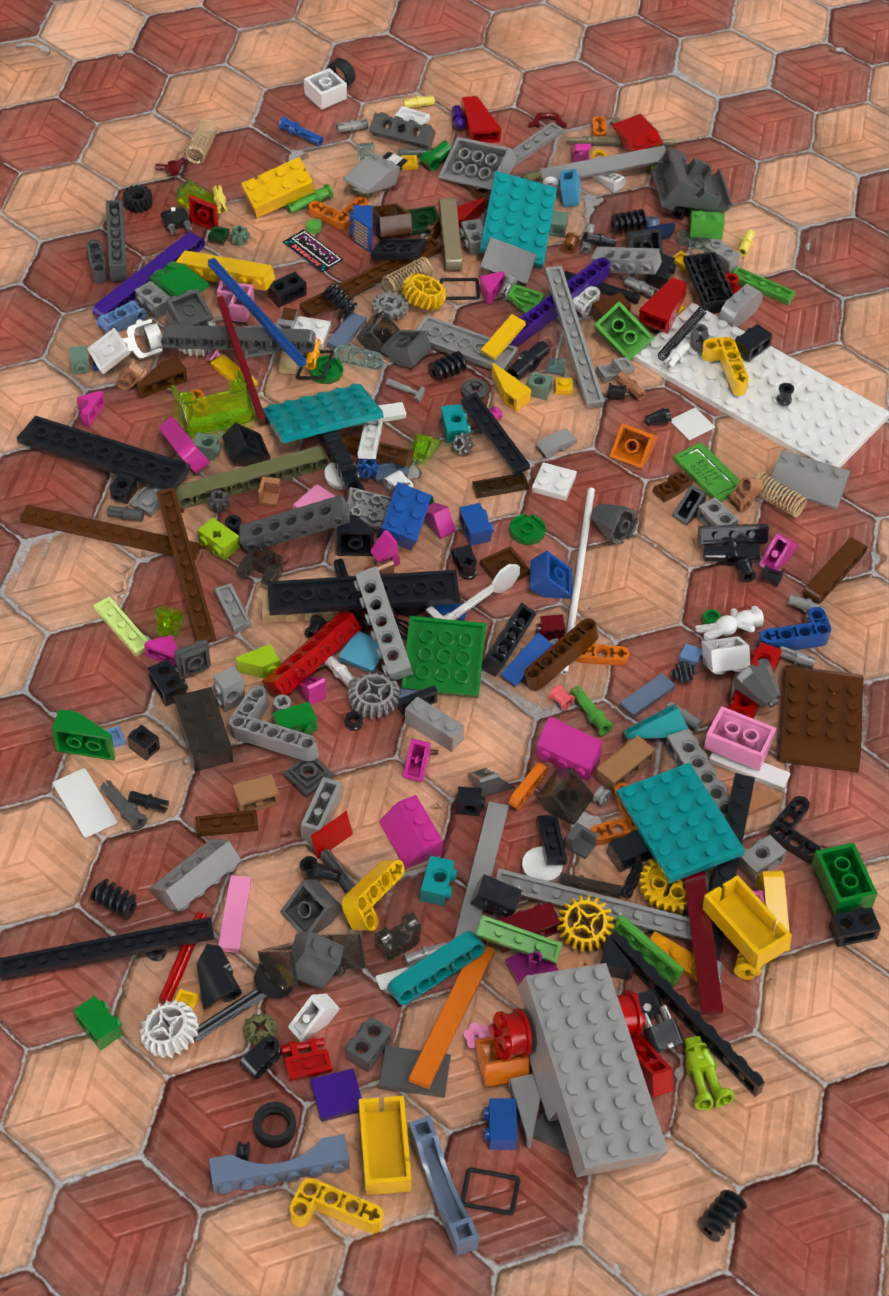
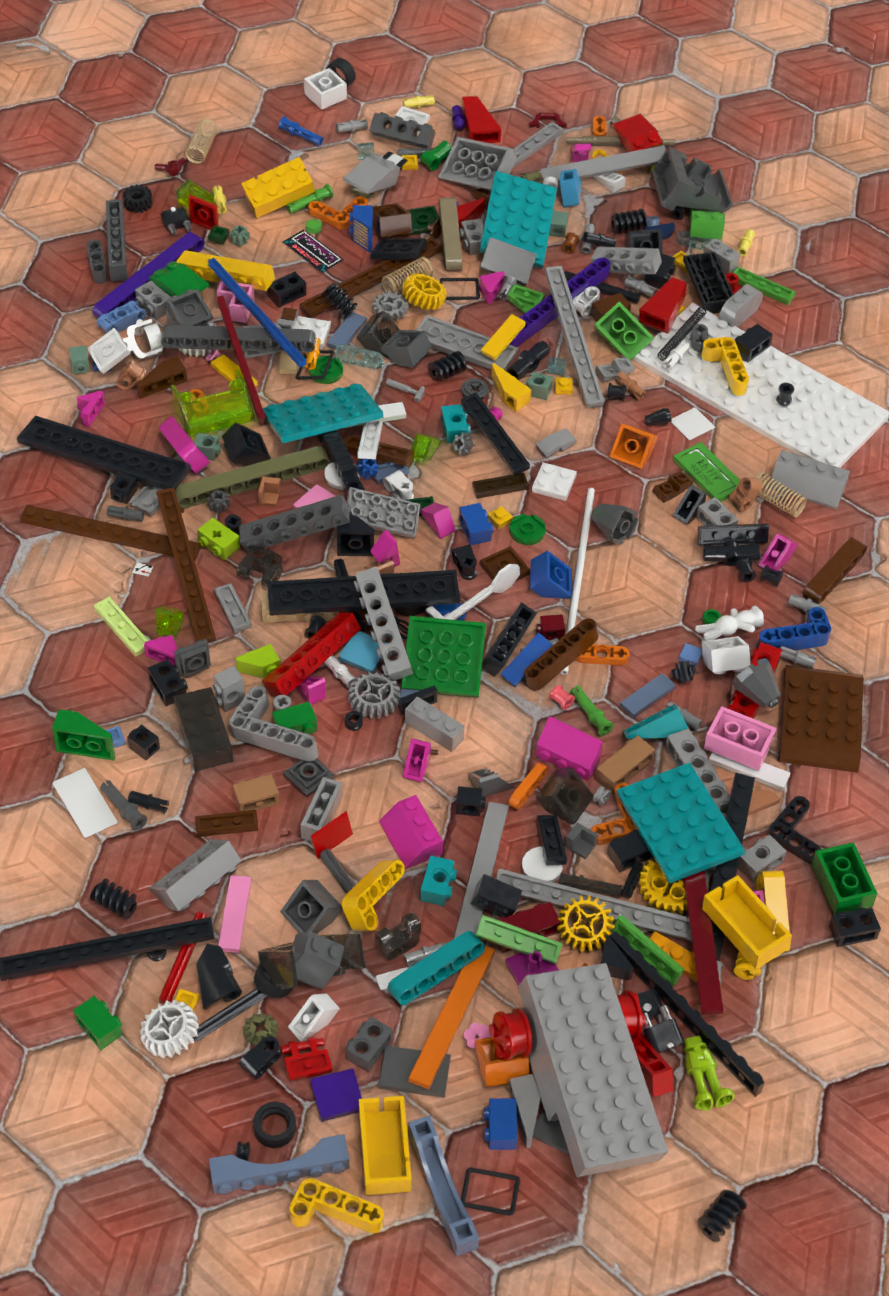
black pin [299,856,342,883] -> none
blue brick [377,482,432,550] -> none
none -> white sticker [132,563,153,577]
none -> yellow plate [488,506,513,530]

